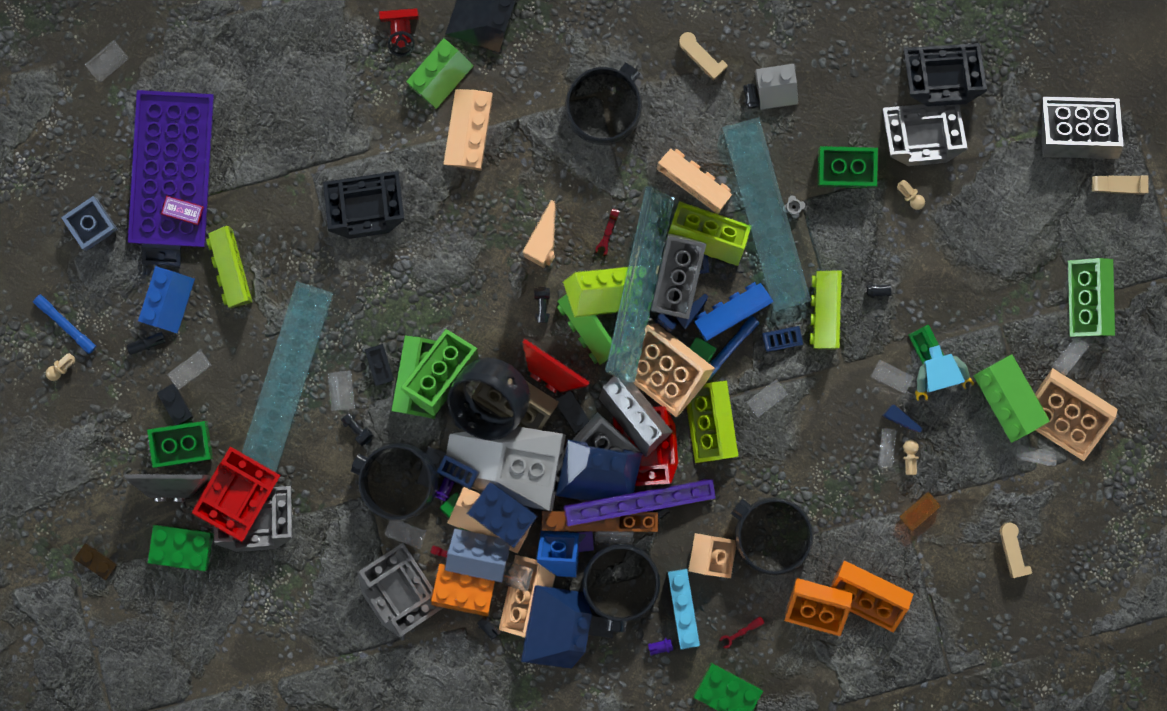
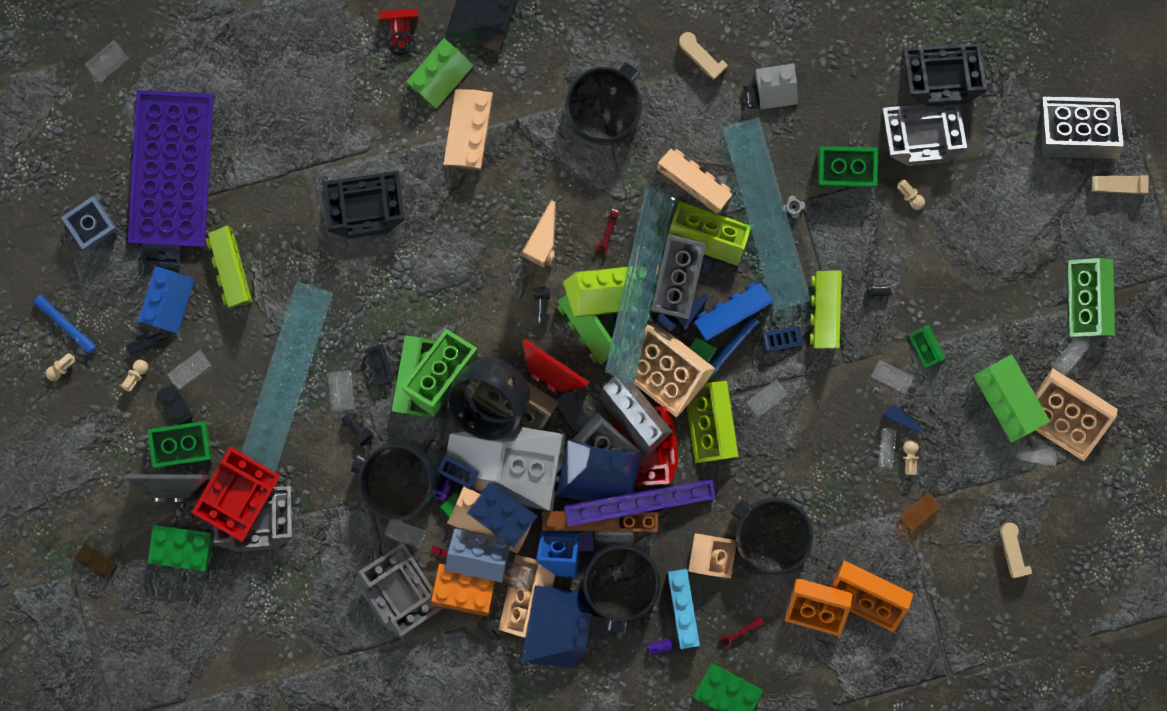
medium lavender tile [161,196,204,225] -> none
medium azure torso [915,345,974,401] -> none
none -> tan axle [121,360,148,392]

